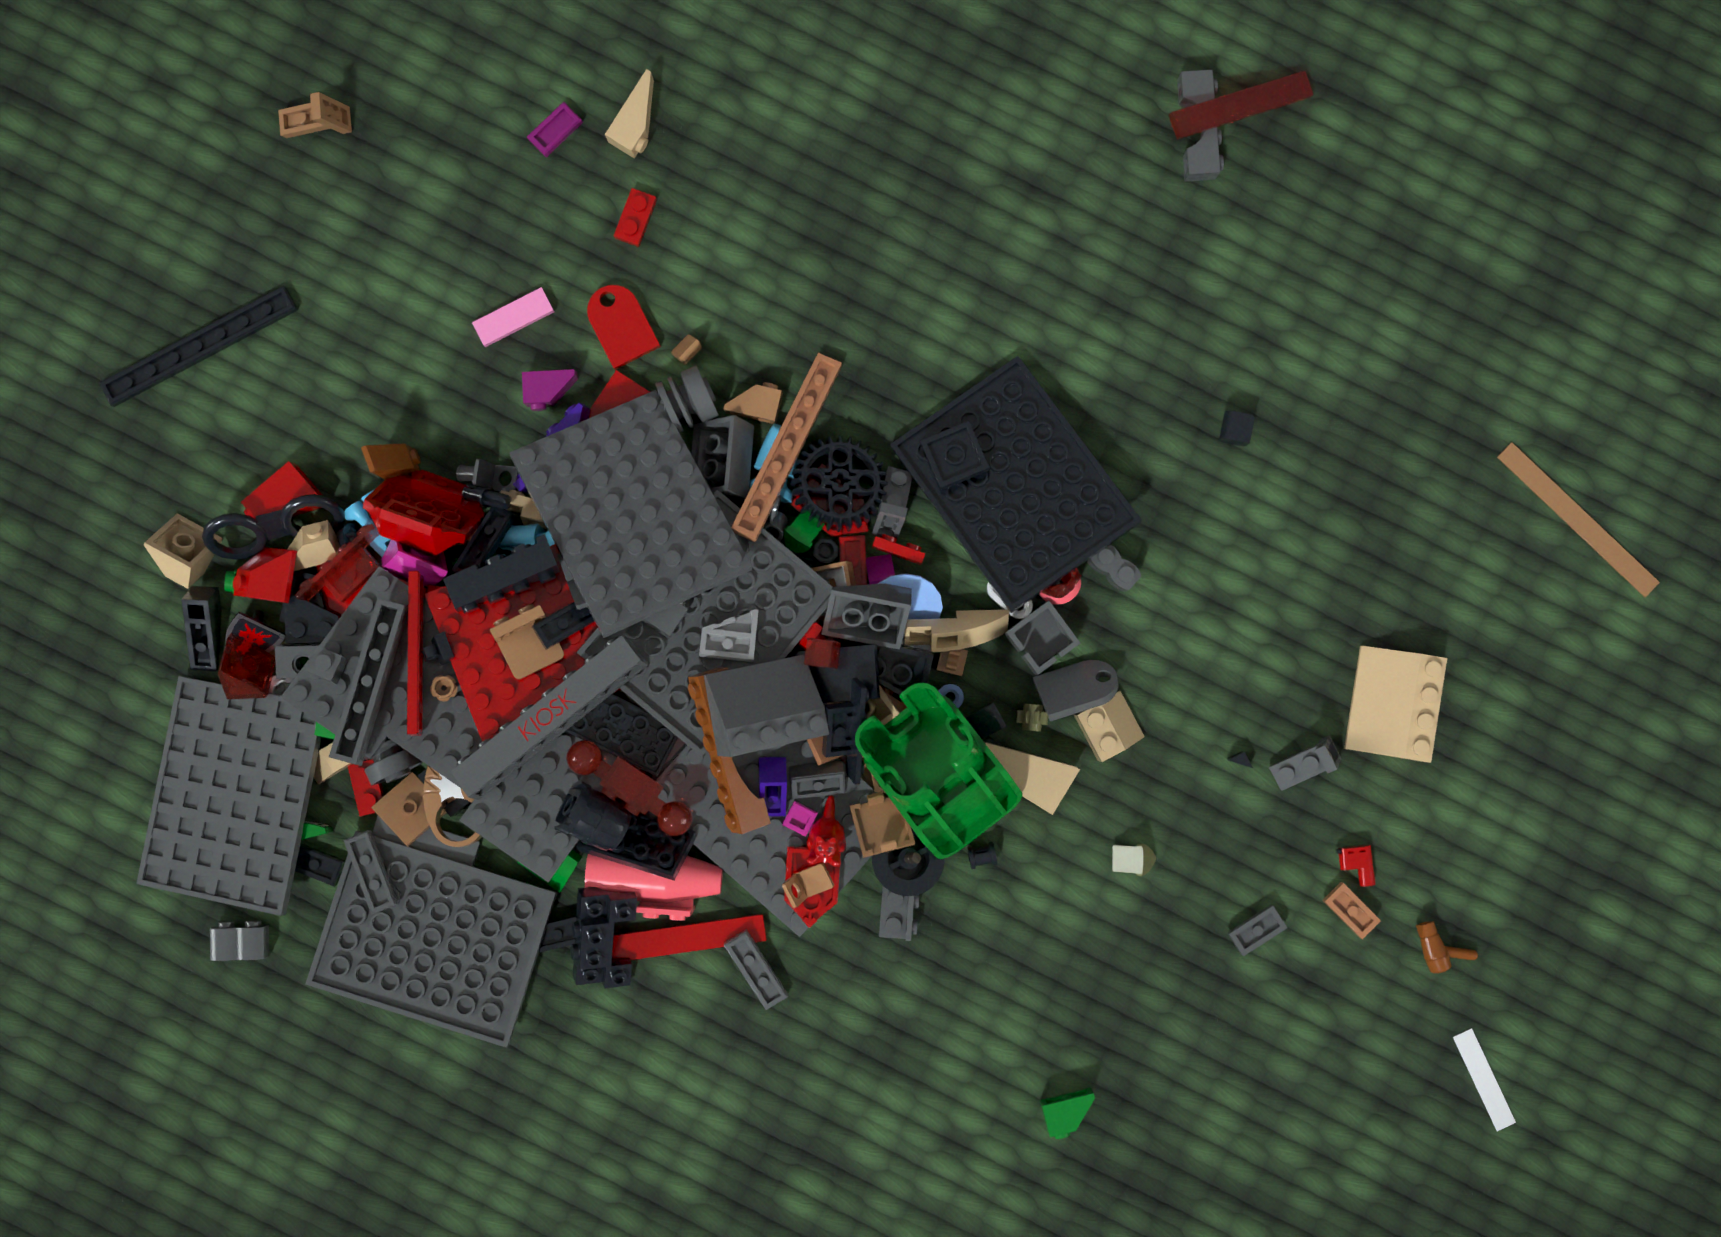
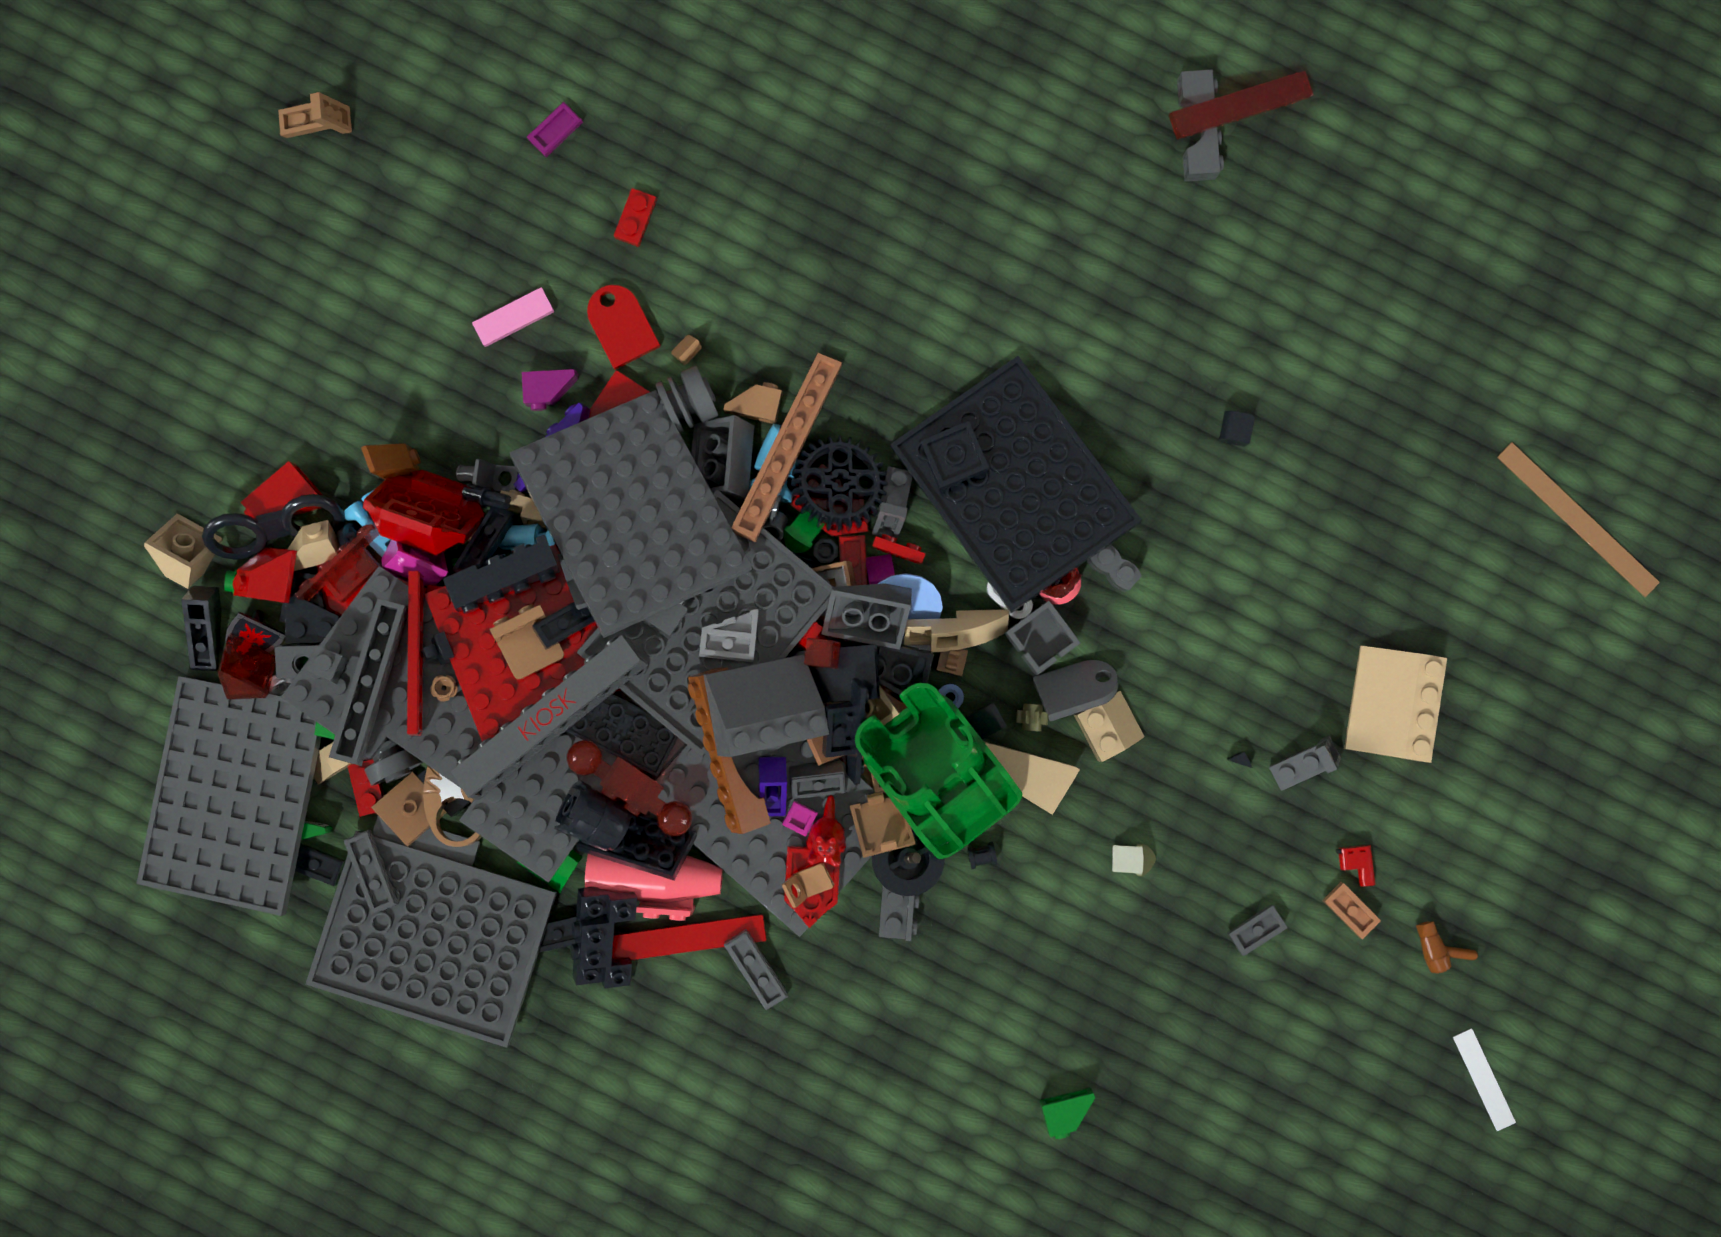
black tile [99,286,298,407] -> none
dark grey brick [210,920,269,961] -> none
tan slope [605,69,654,159] -> none

